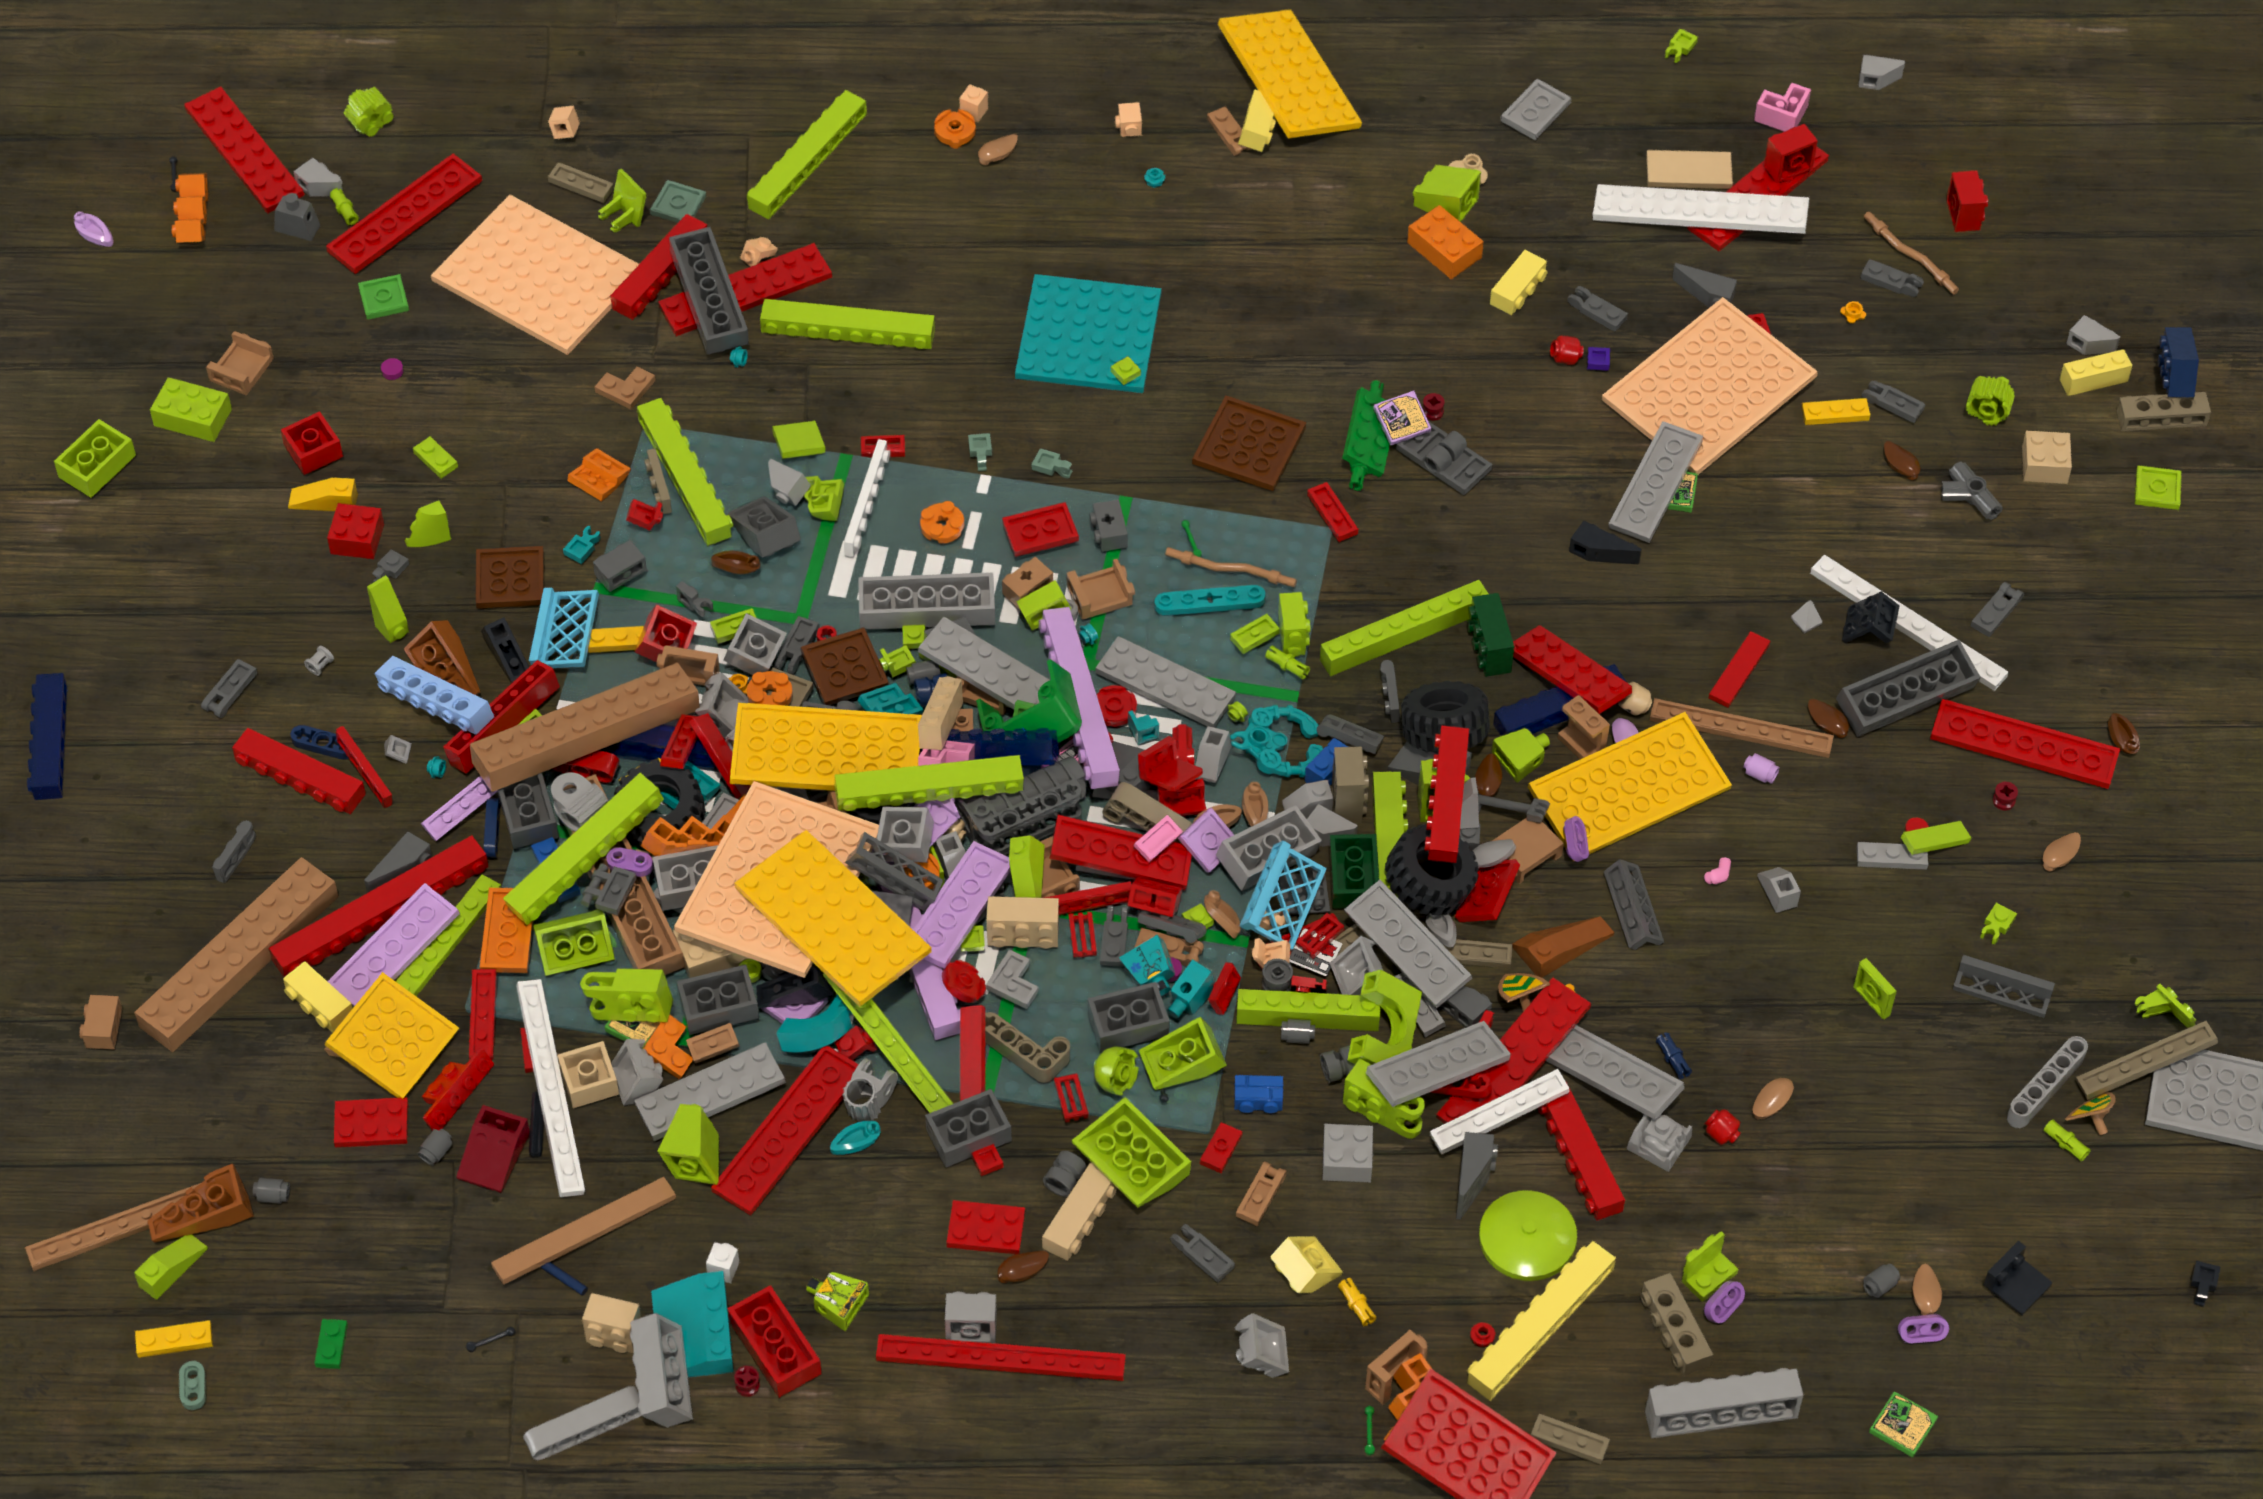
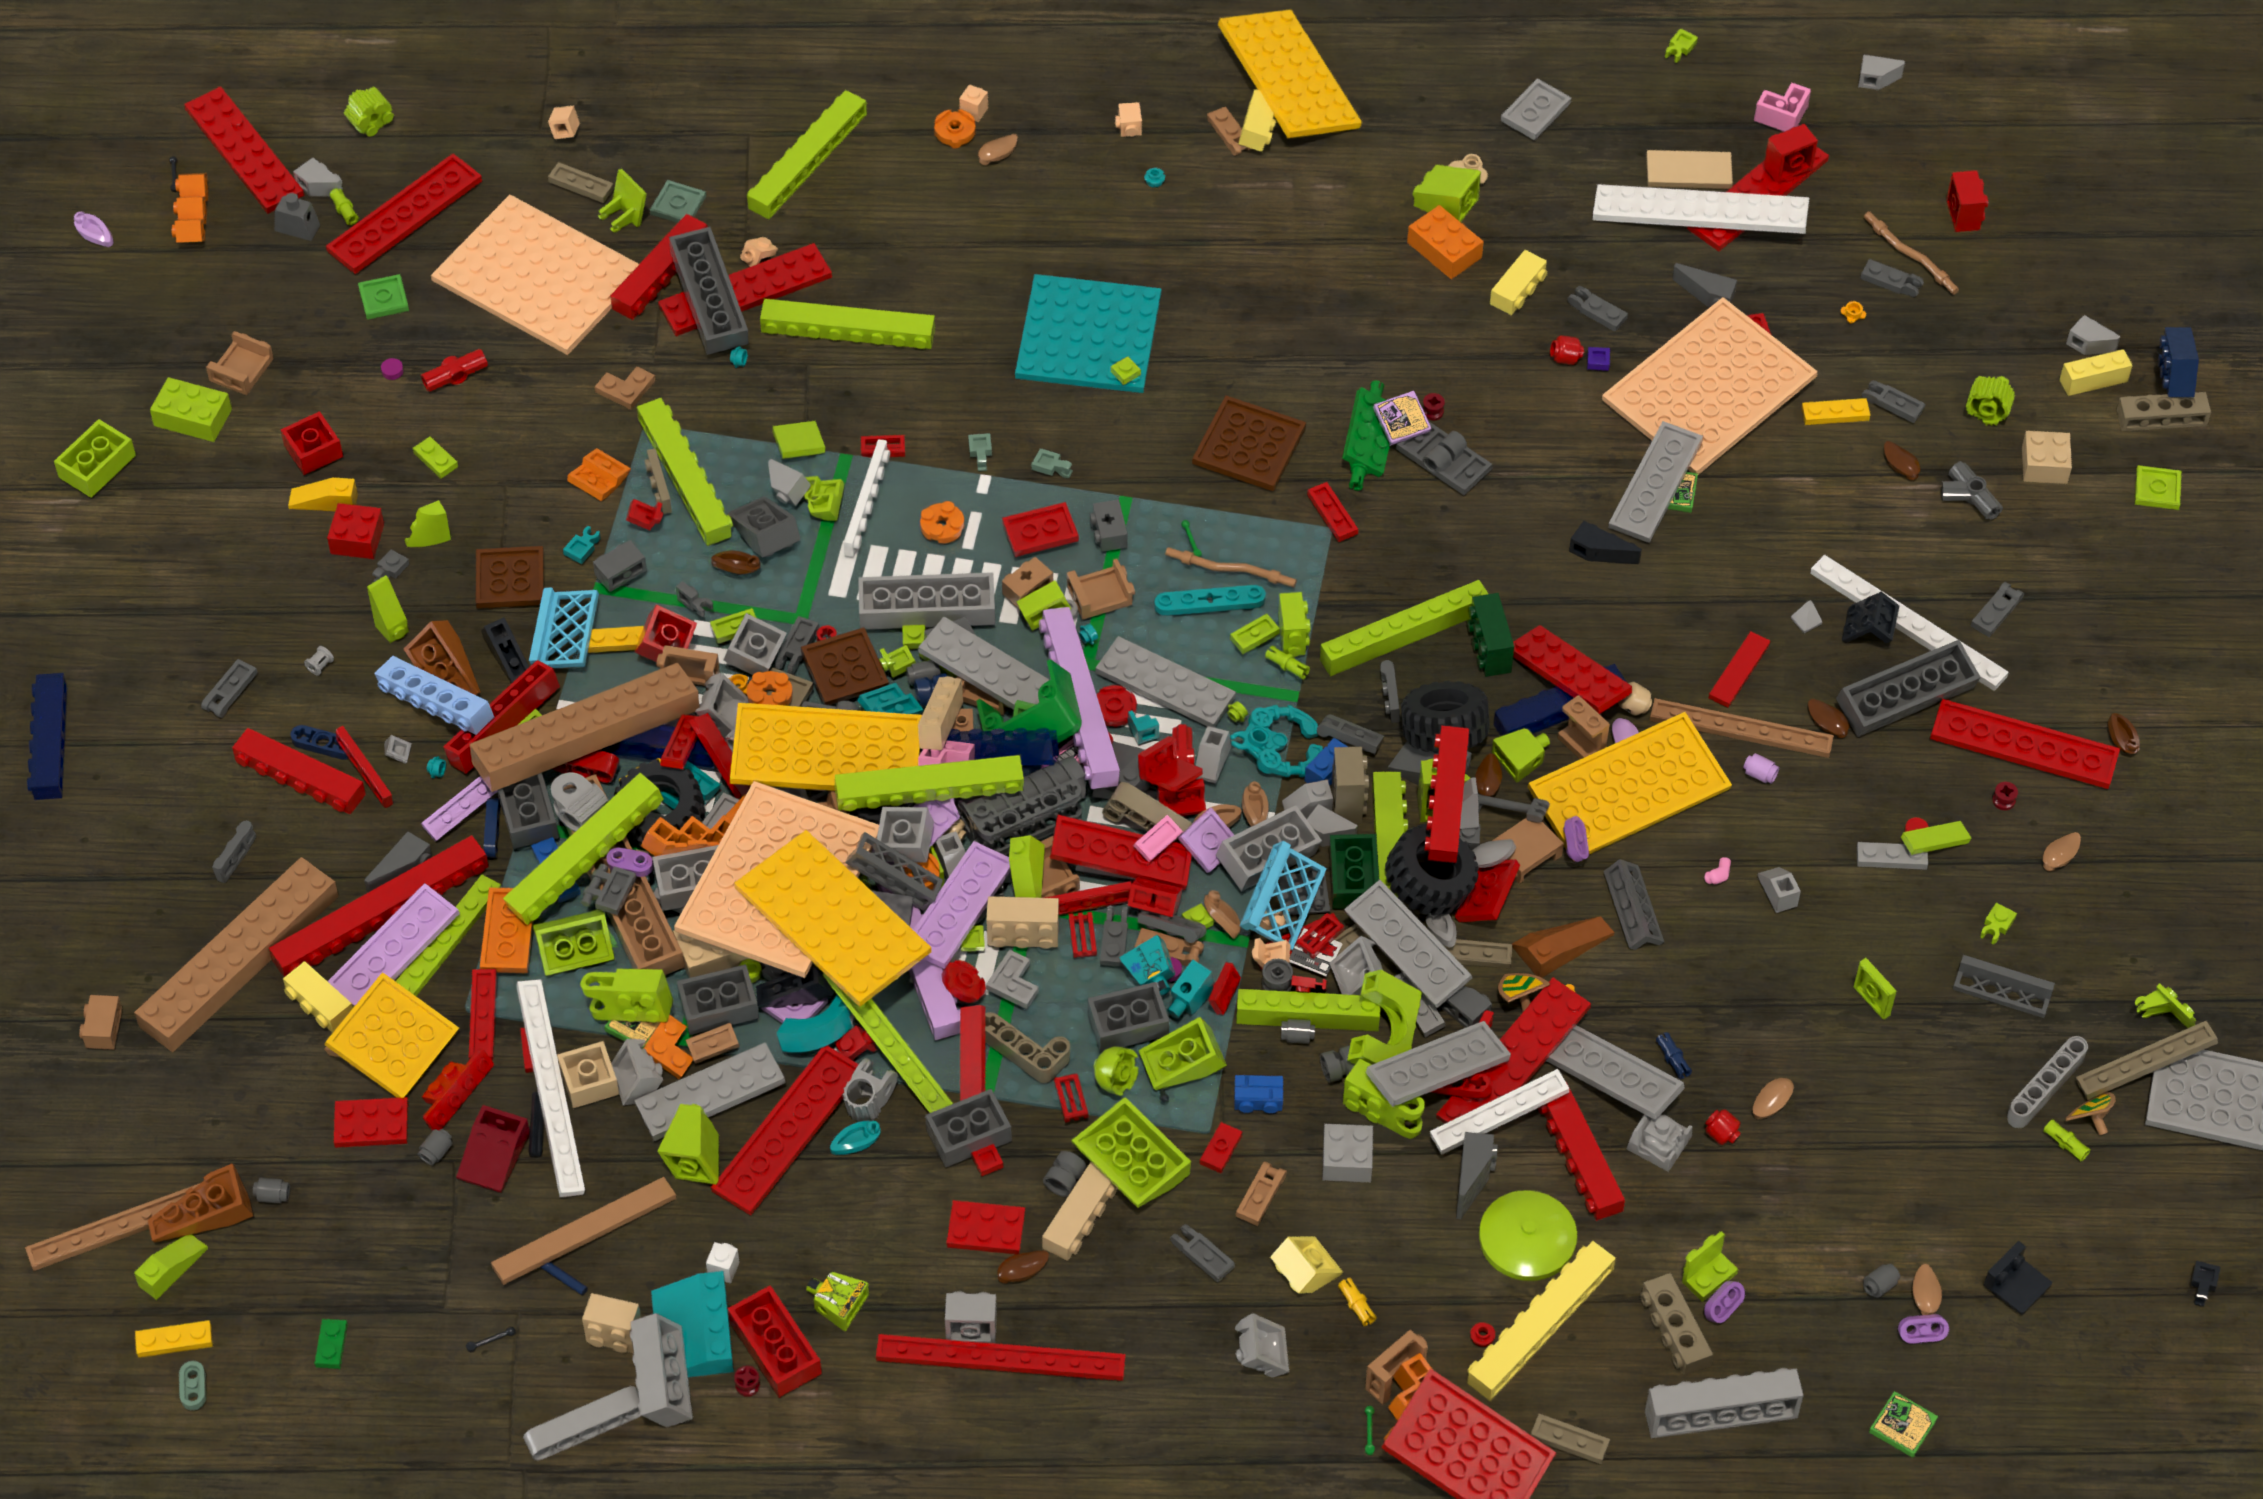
none -> red piece [421,349,488,392]

